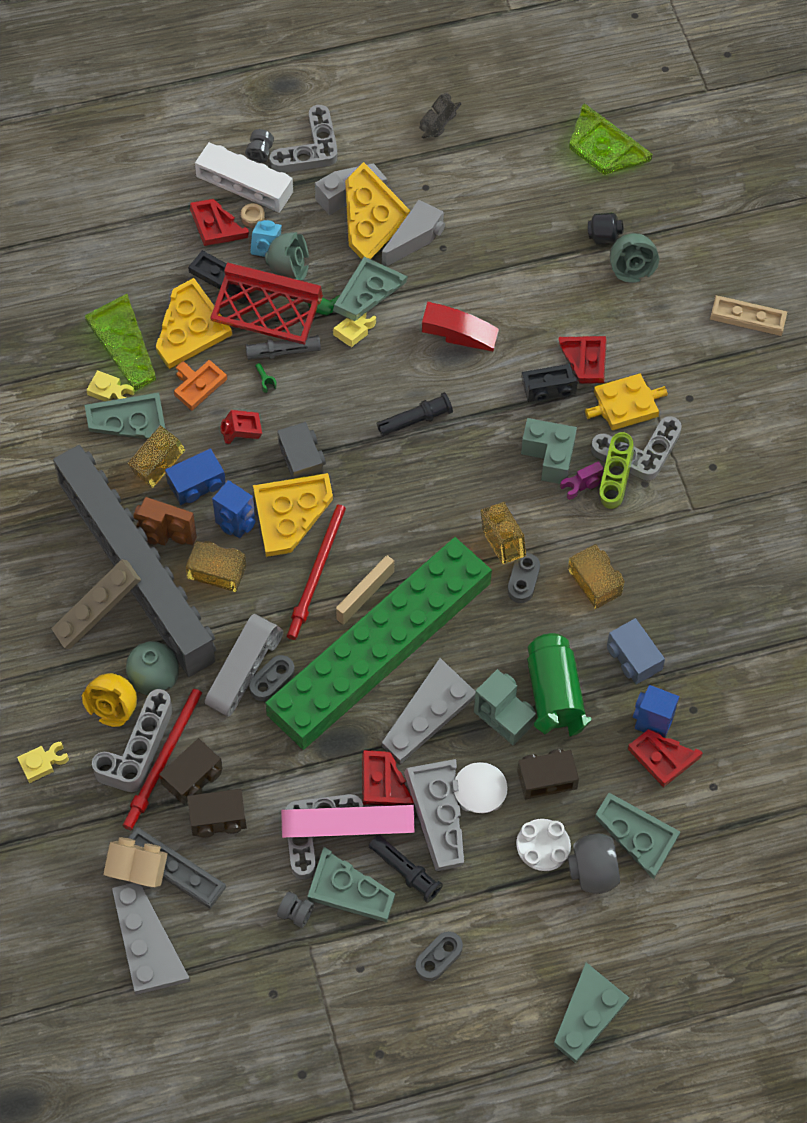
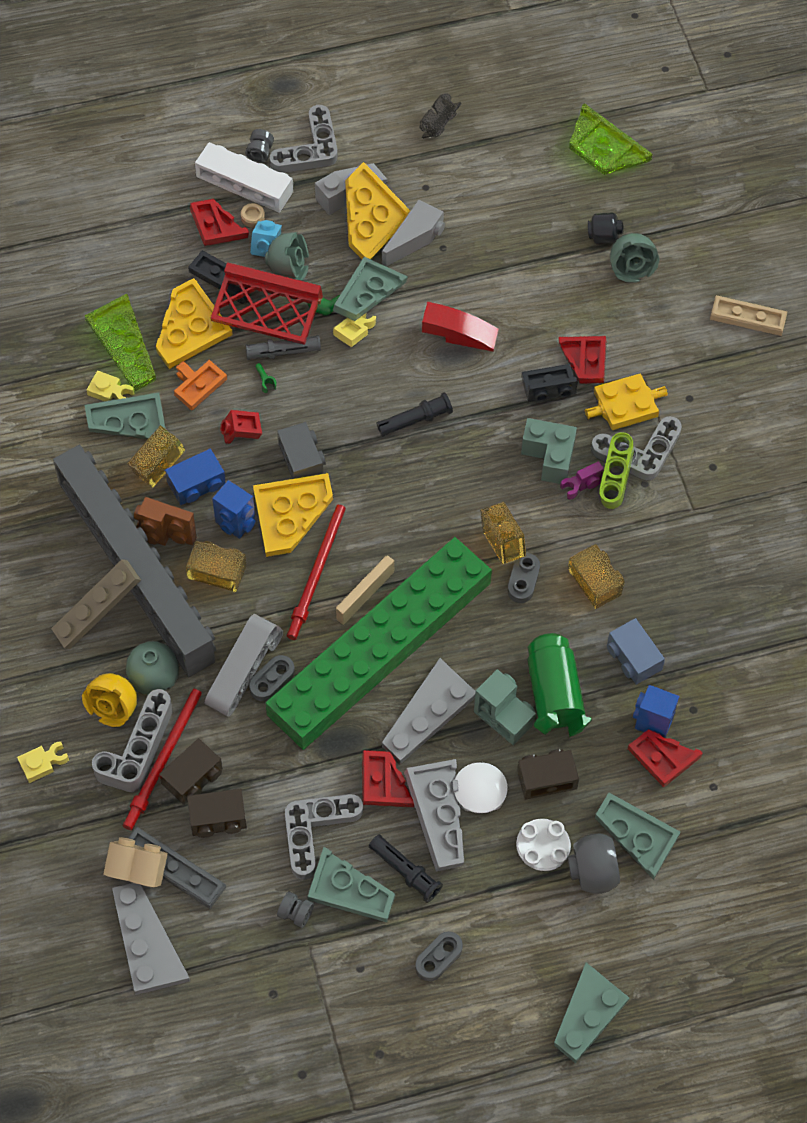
bright pink beam [281,805,415,838] -> none

